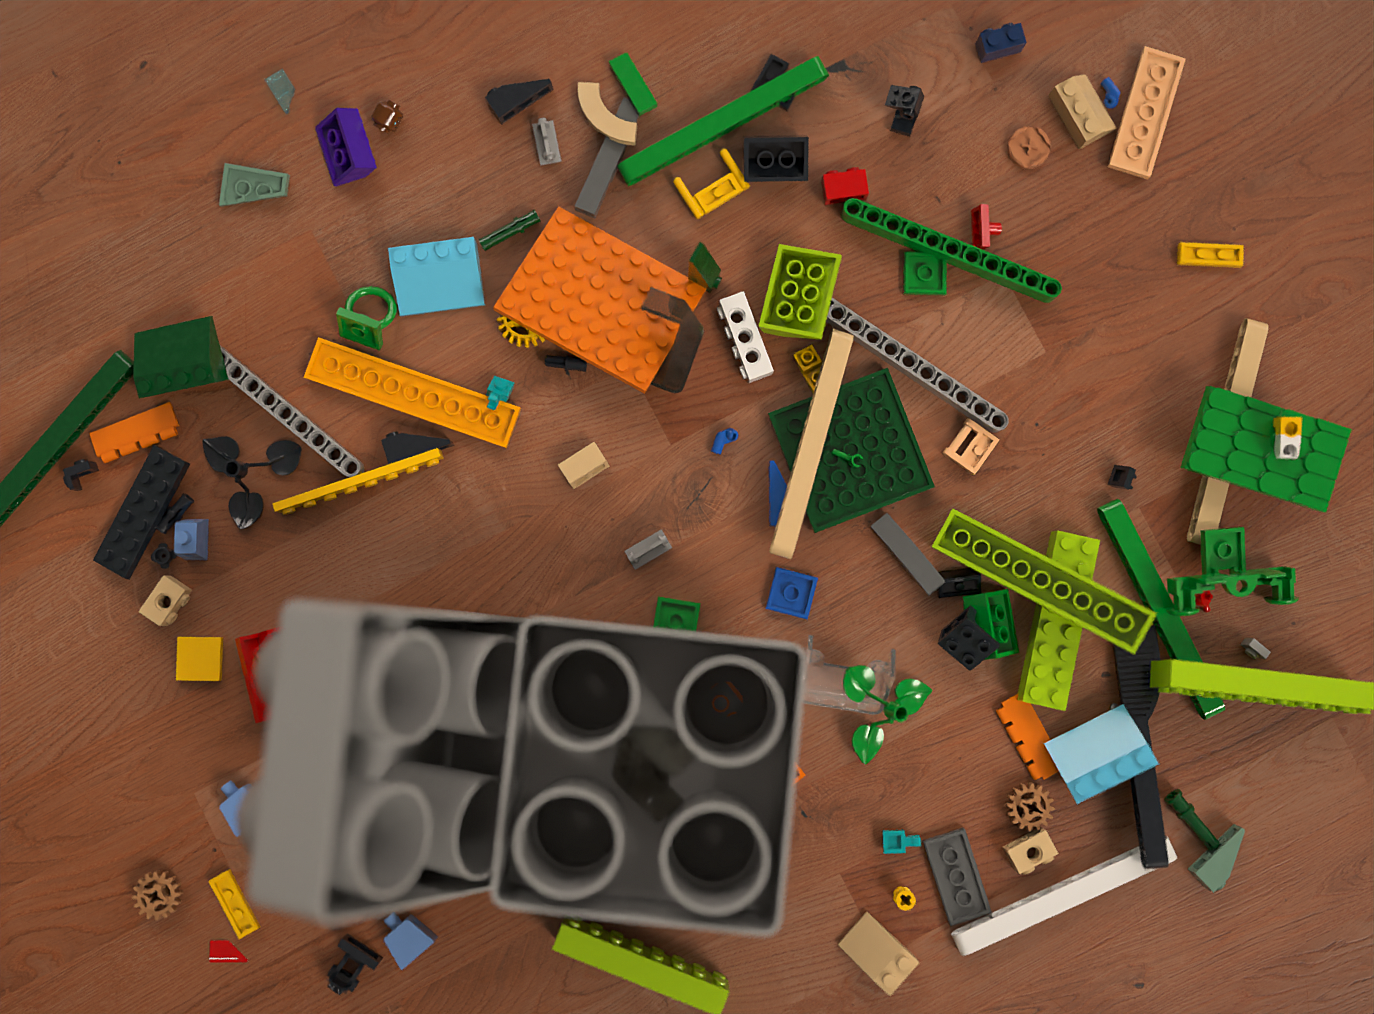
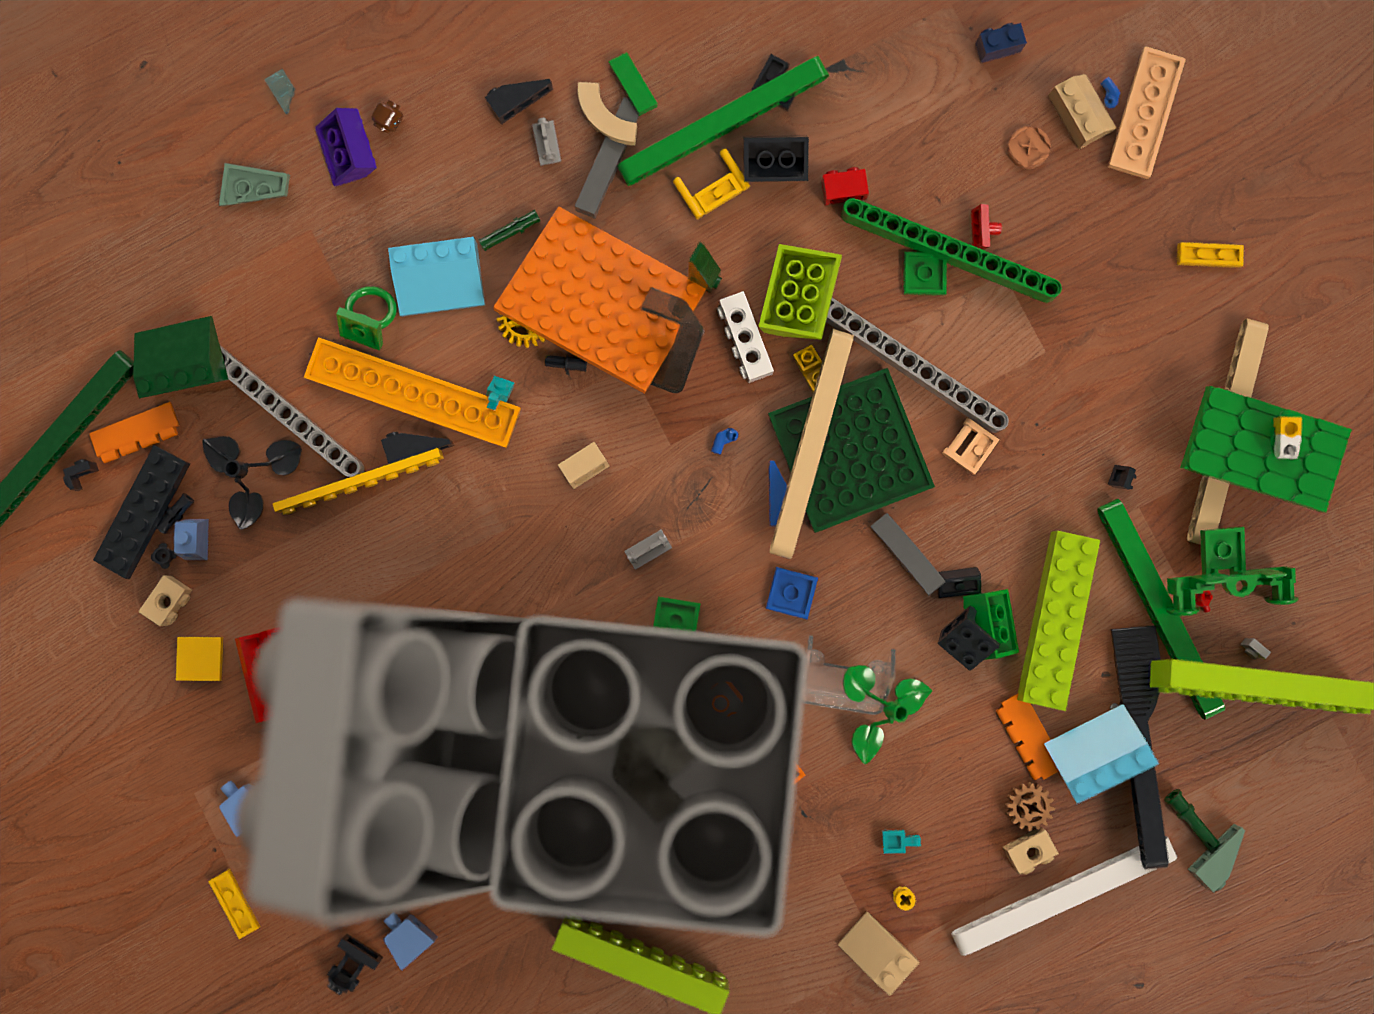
medium nougat gear [132,870,183,920] -> none
red sticker [209,940,248,963] -> none
green hand [832,449,863,467] -> none
black tile [884,85,924,137] -> none
dark grey tile [922,827,992,926] -> none
lime brick [932,508,1156,654] -> none

